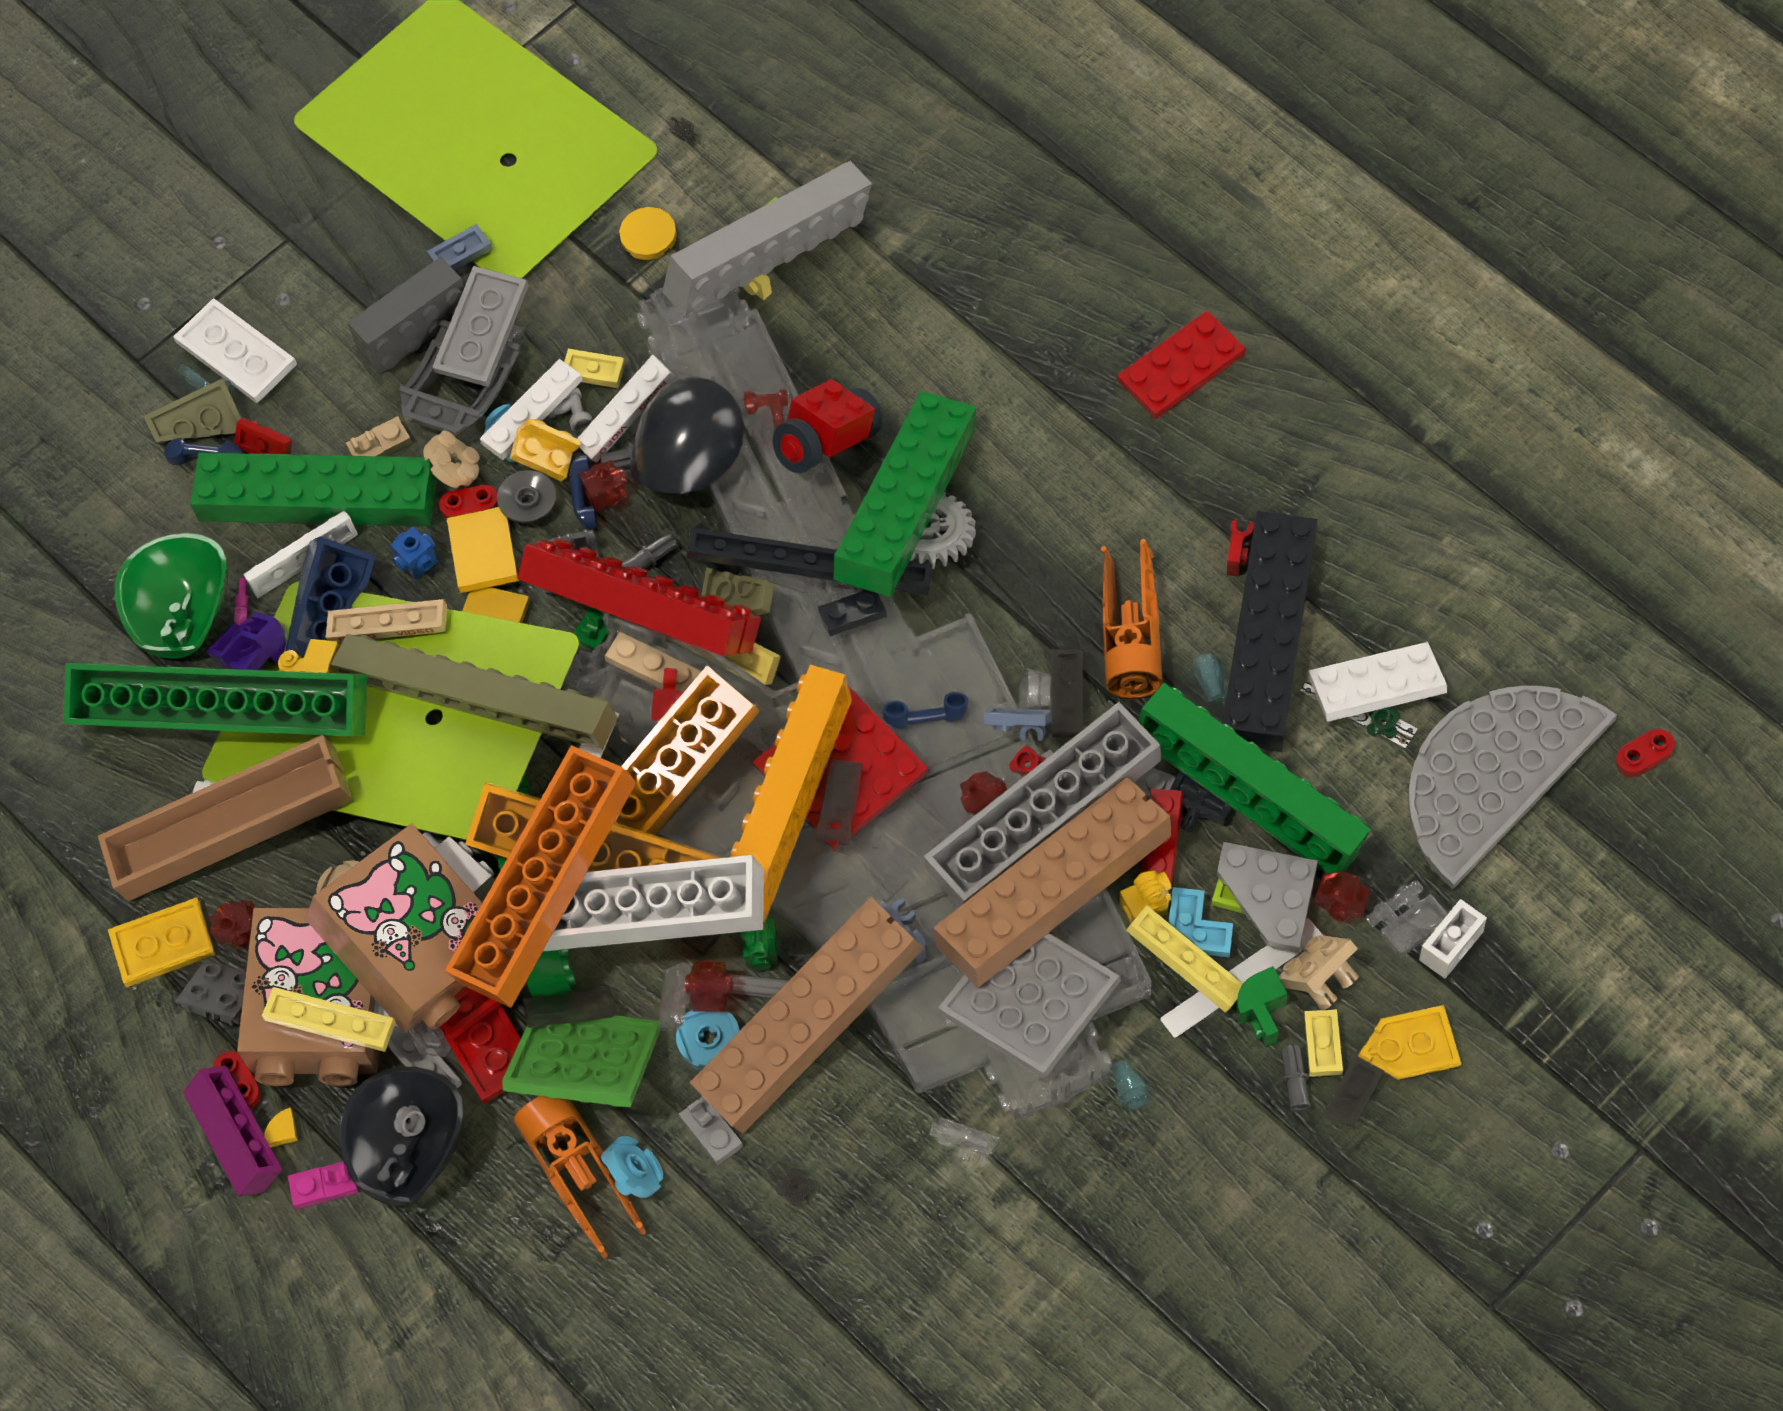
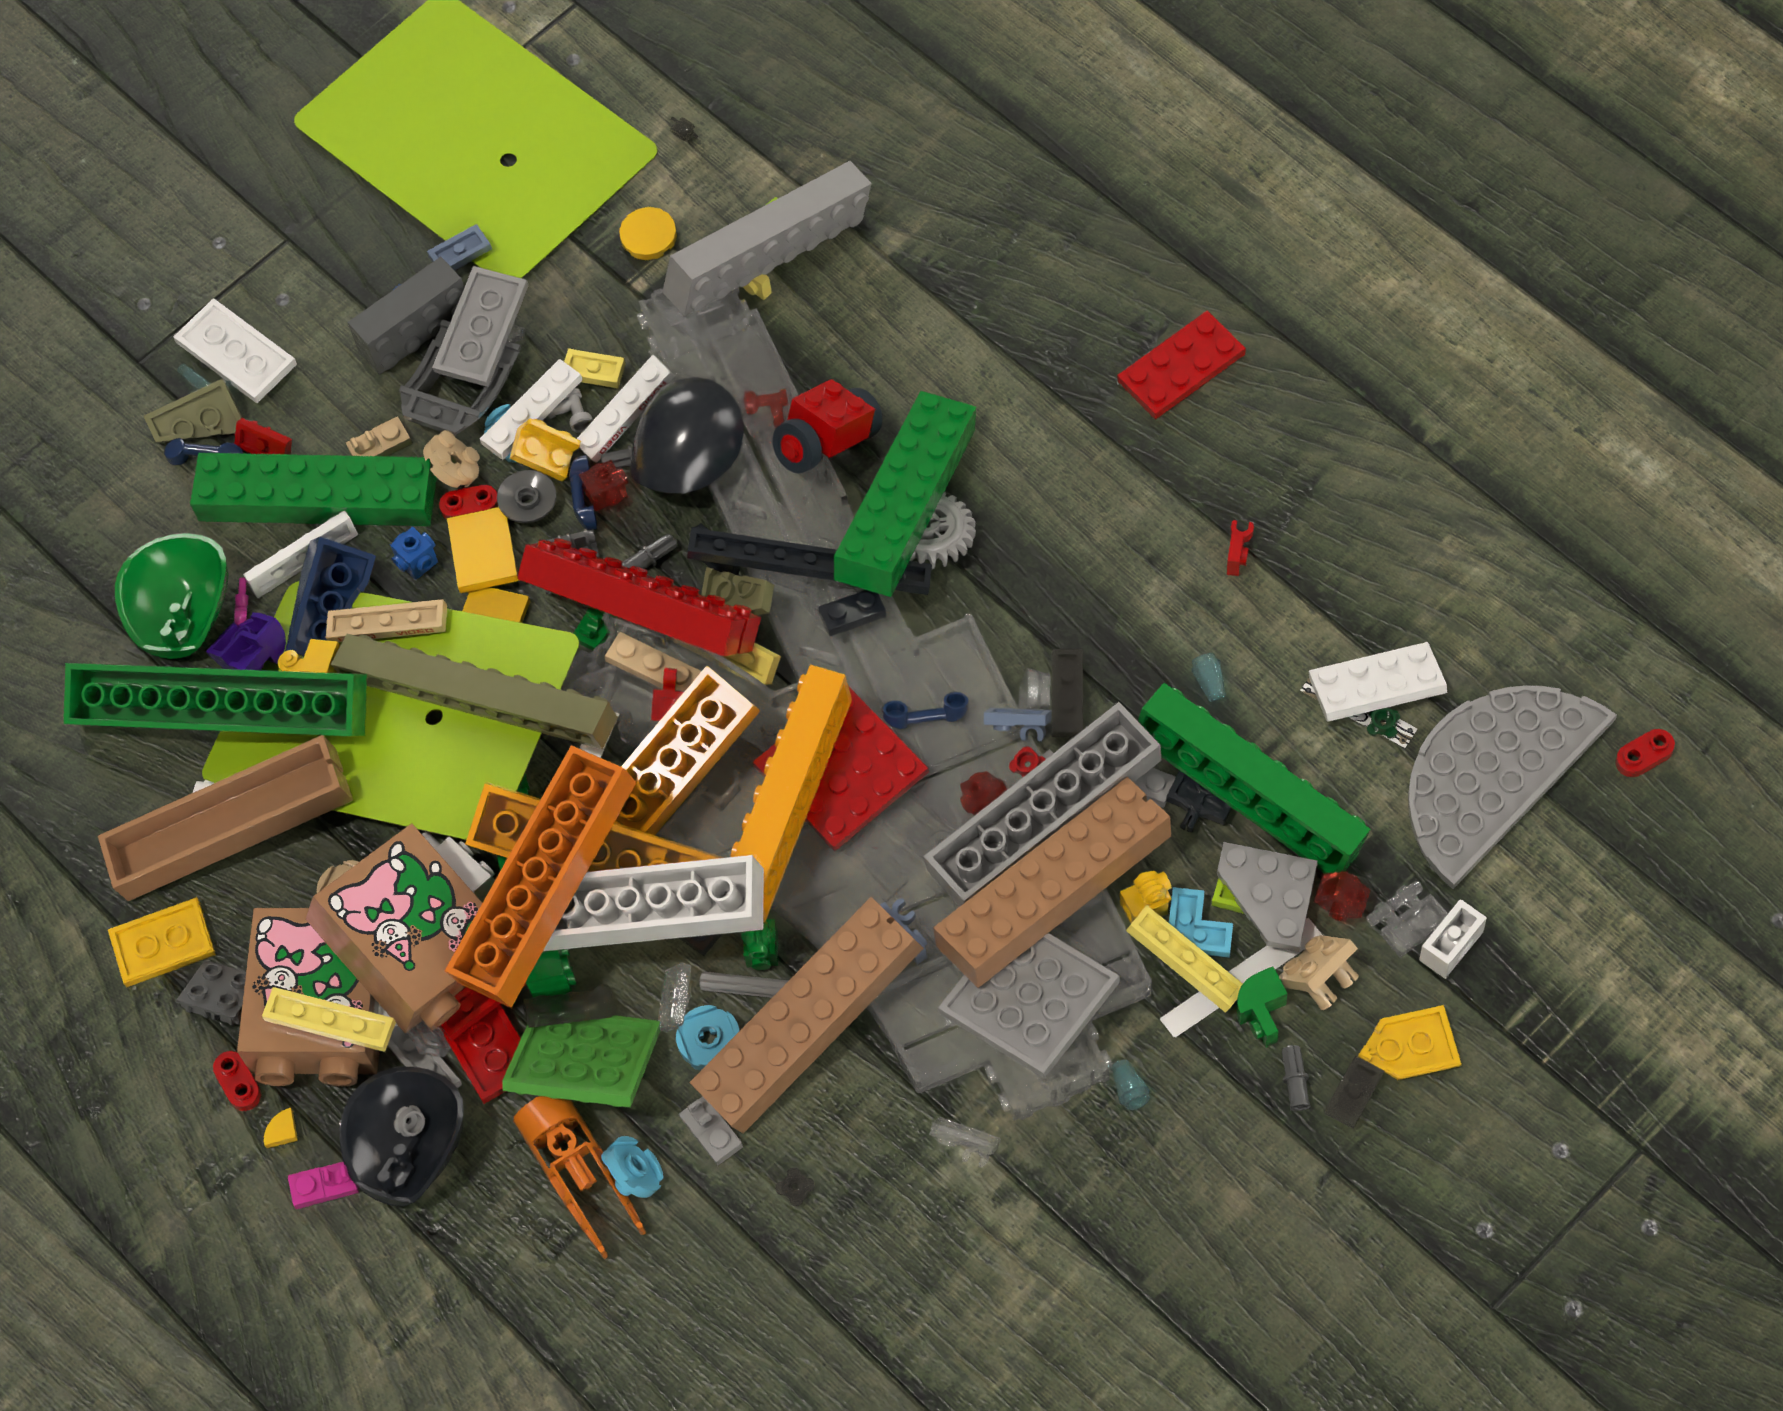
magenta brick [183,1066,282,1197] -> none
clear red brick [209,900,256,948] -> none
clear red brick [685,960,733,1012] -> none
clear smoke plate [816,759,863,846] -> none
orange piece [1101,539,1163,699] -> none
red plate [1141,789,1184,885] -> none
black brick [1222,511,1318,752] -> none
light yellow plate [1304,1009,1343,1077] -> none

